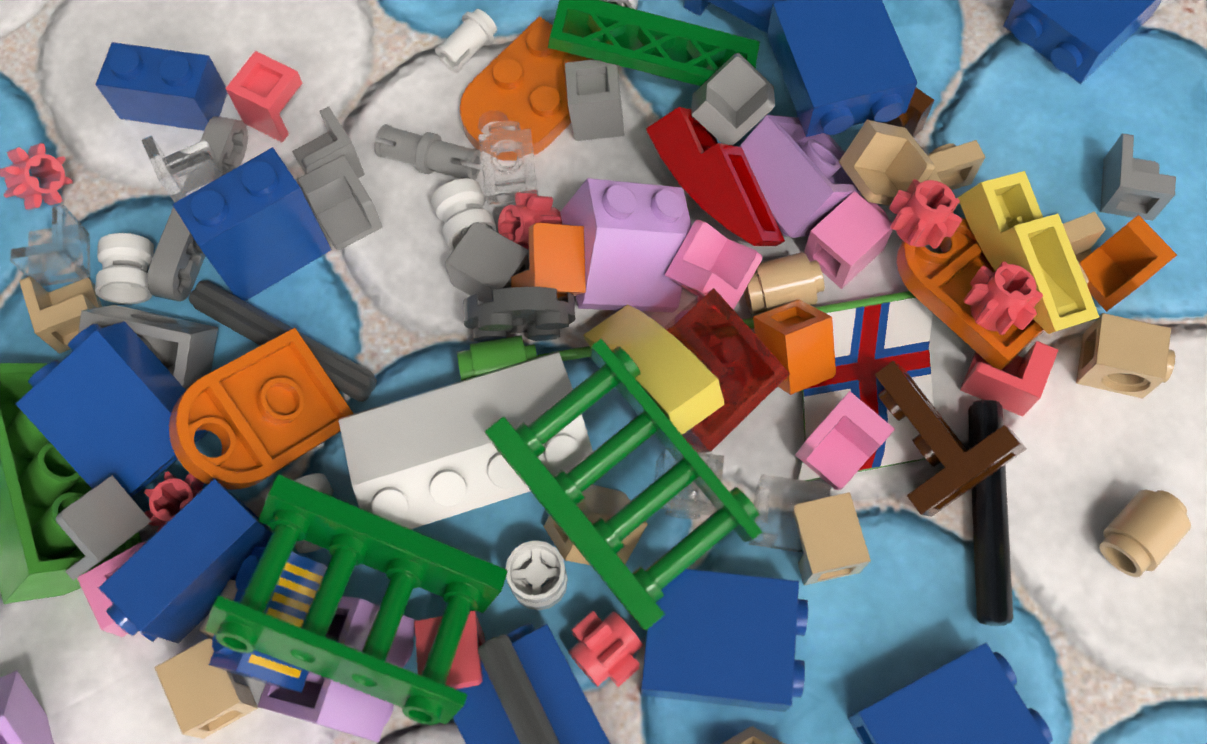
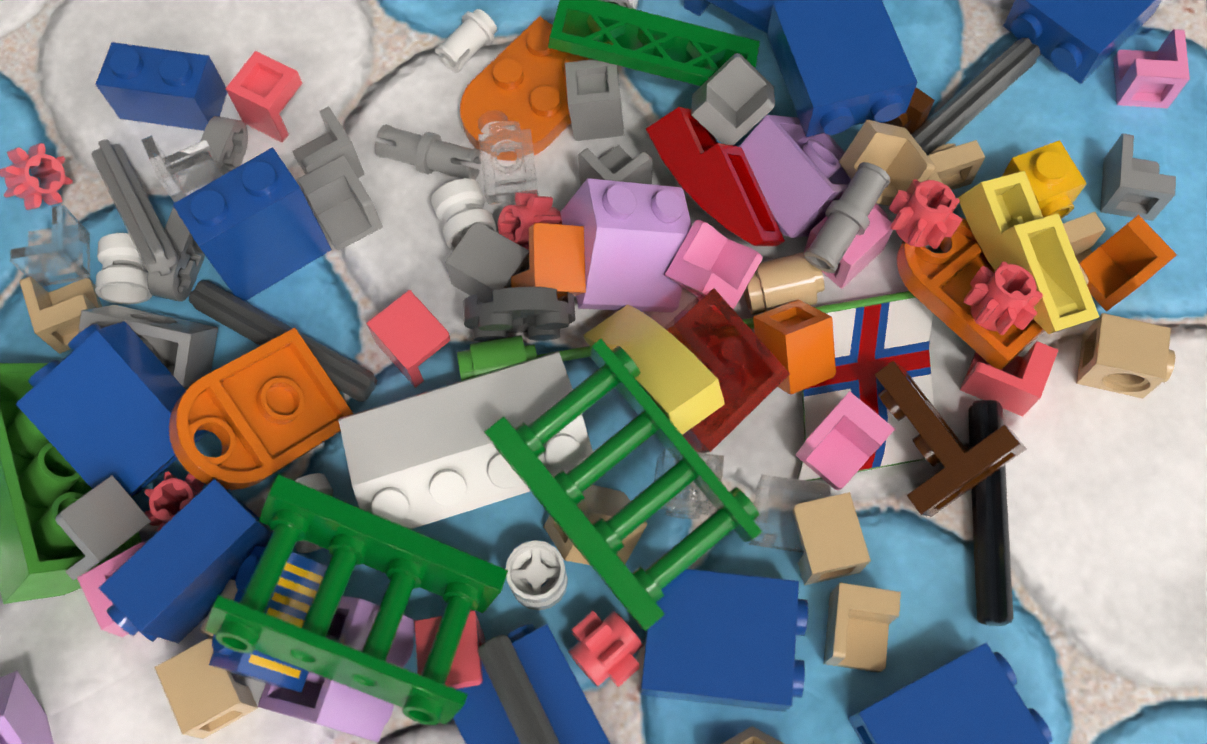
tan brick [1099,490,1191,577] -> none
none -> light grey axle [92,139,178,276]
none -> coral panel [366,290,450,388]
none -> light grey panel [578,145,653,186]
none -> light grey pin [804,162,891,273]
none -> tan panel [824,583,901,673]
none -> dark grey axle [911,38,1041,155]
none -> yellow brick [1001,140,1087,219]
none -> bright pink panel [1114,29,1190,108]

